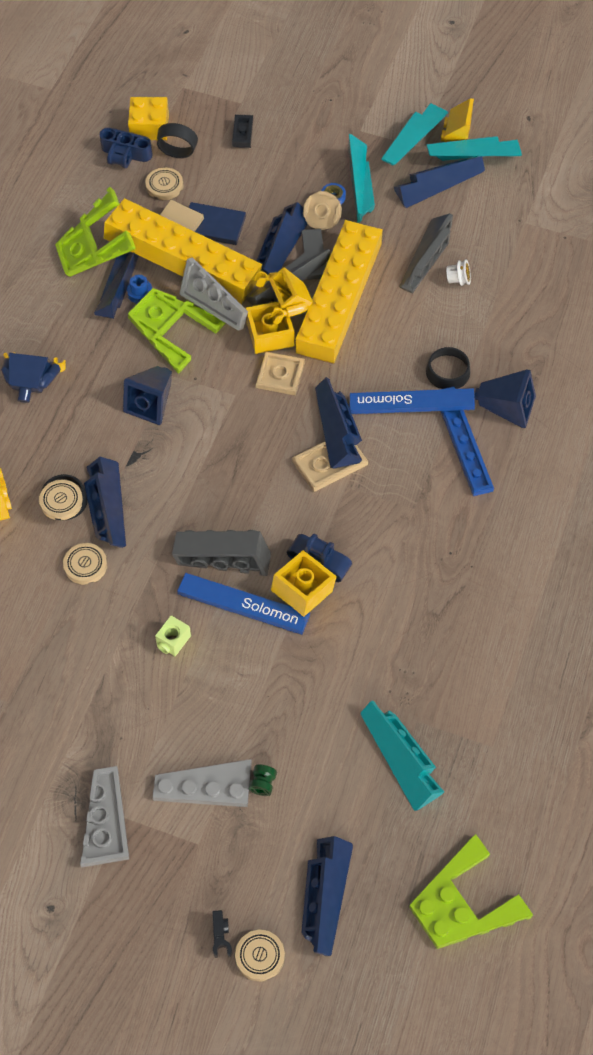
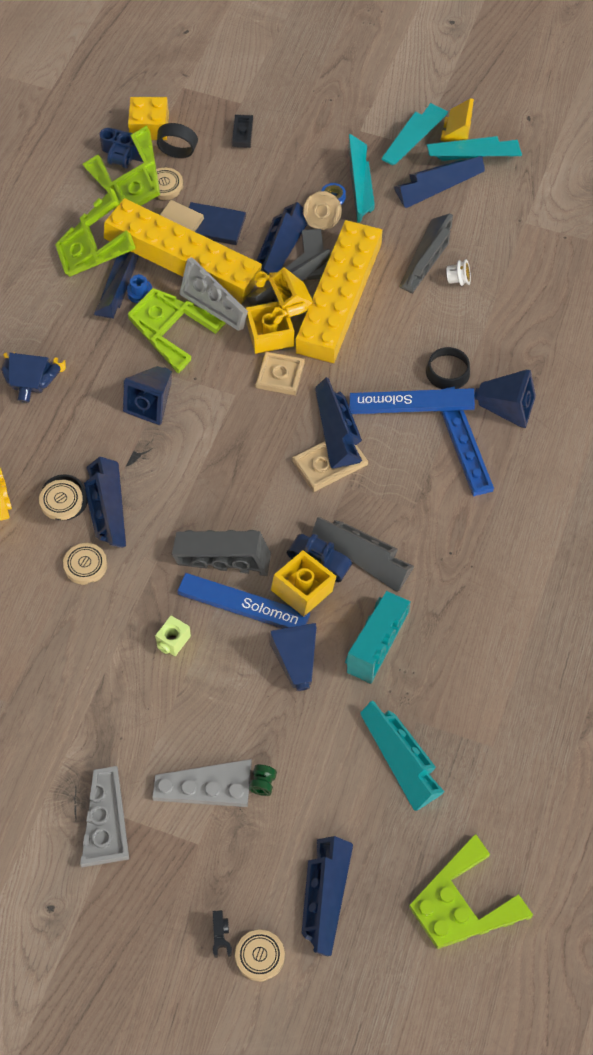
none -> lime wing [83,125,160,206]
none -> dark blue slope [269,623,317,691]
none -> dark grey wedge [312,517,414,592]
none -> teal wedge [345,591,411,684]

